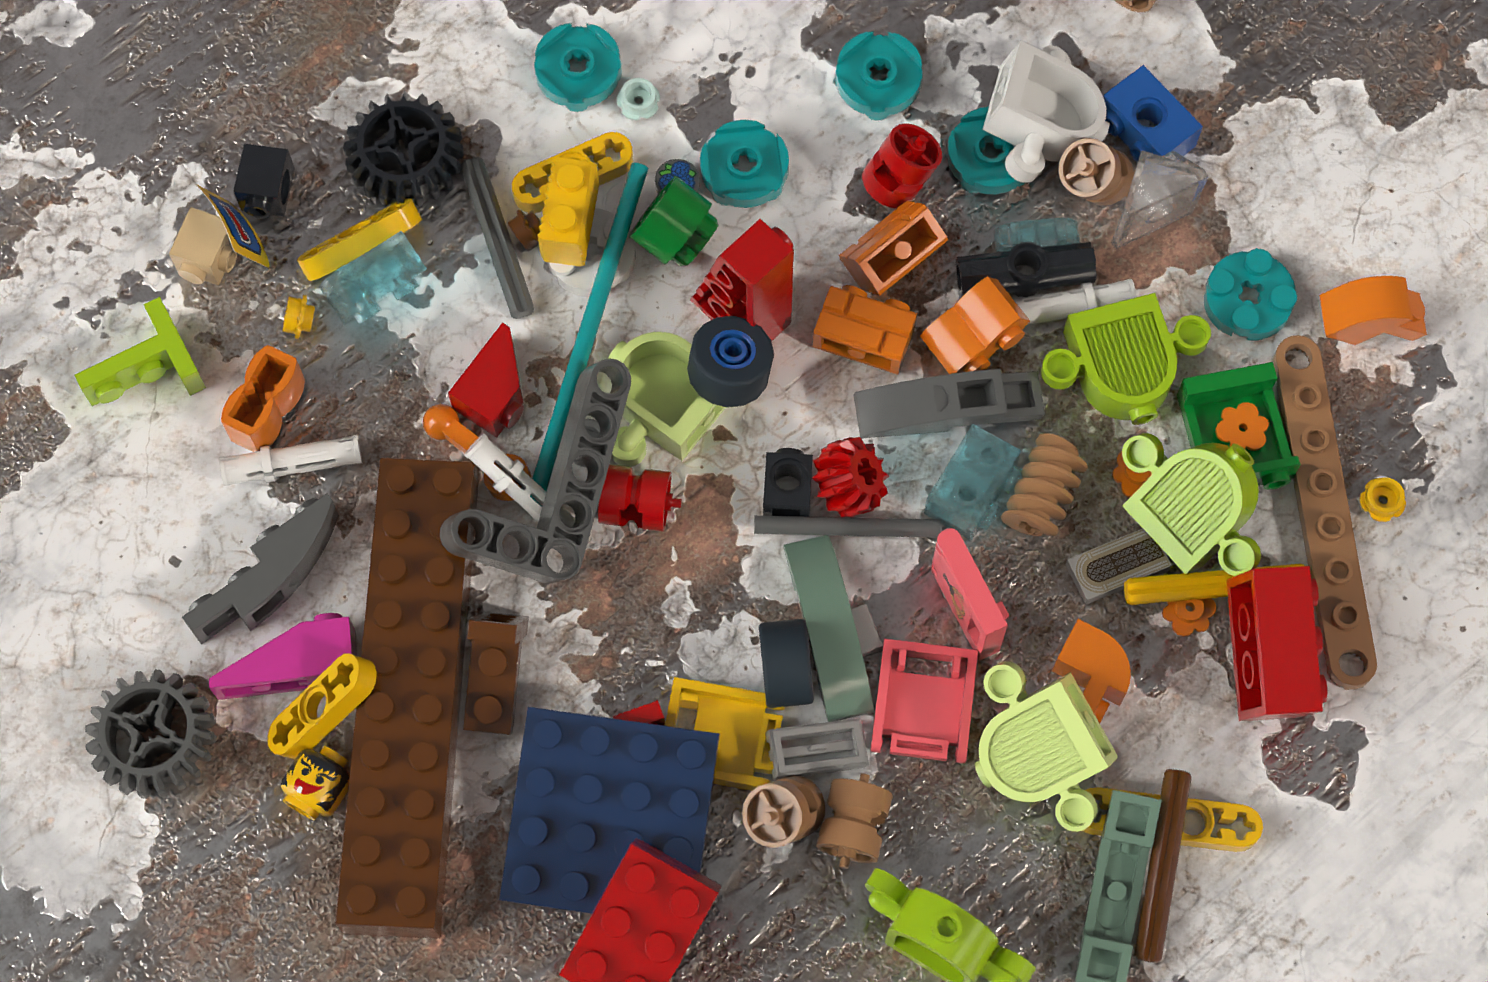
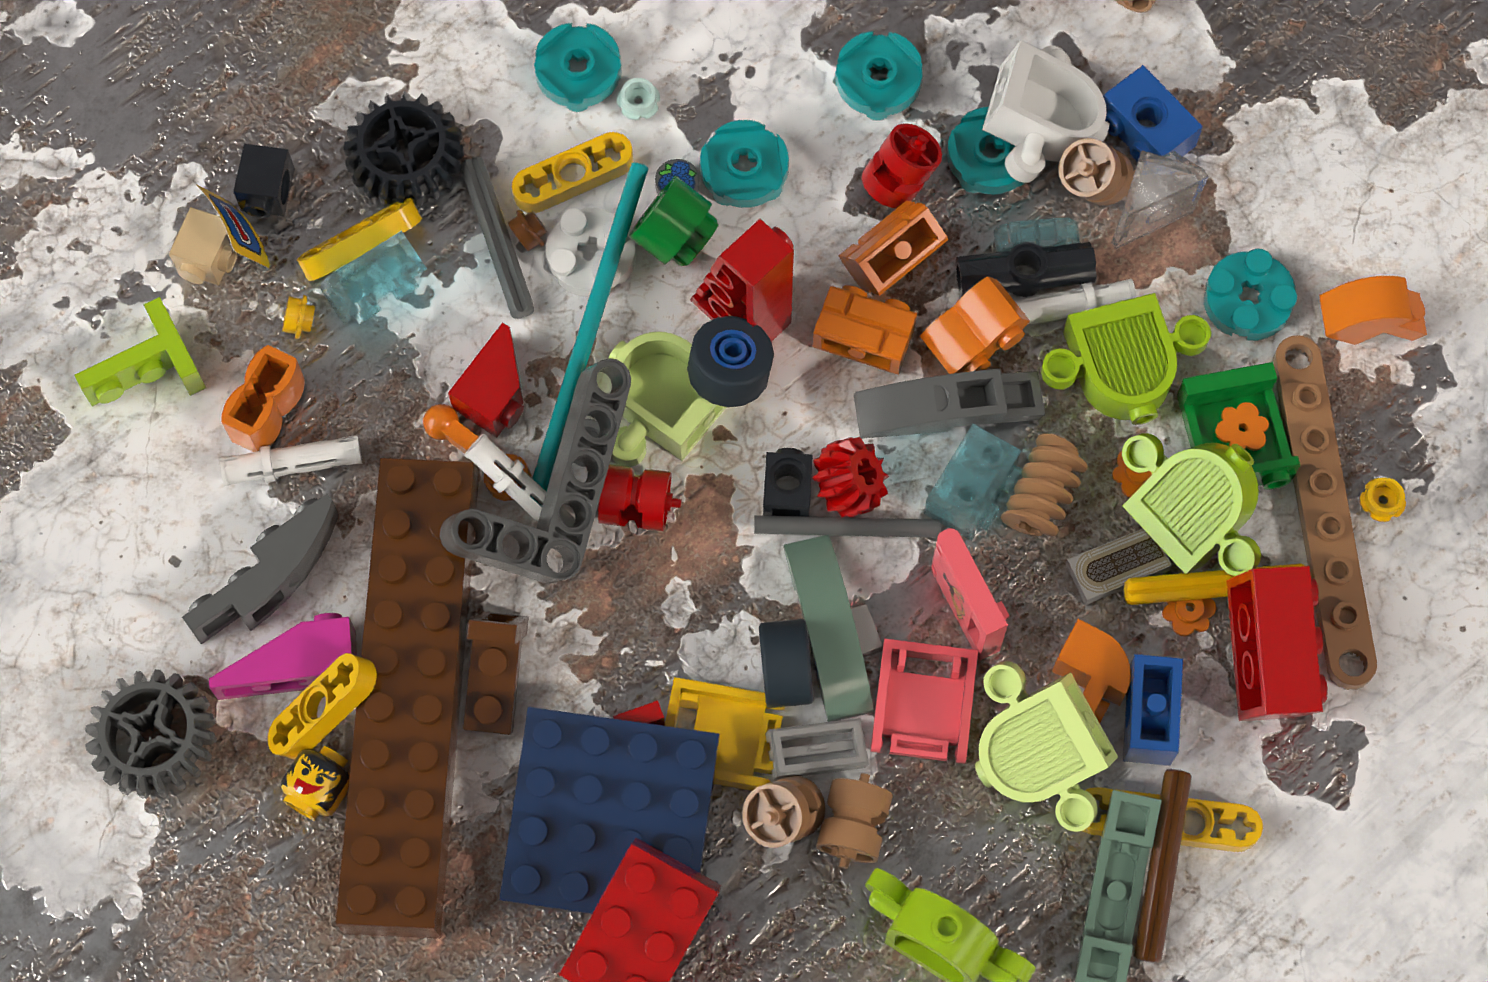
yellow brick [537,157,600,267] -> none
none -> blue brick [1123,654,1183,766]

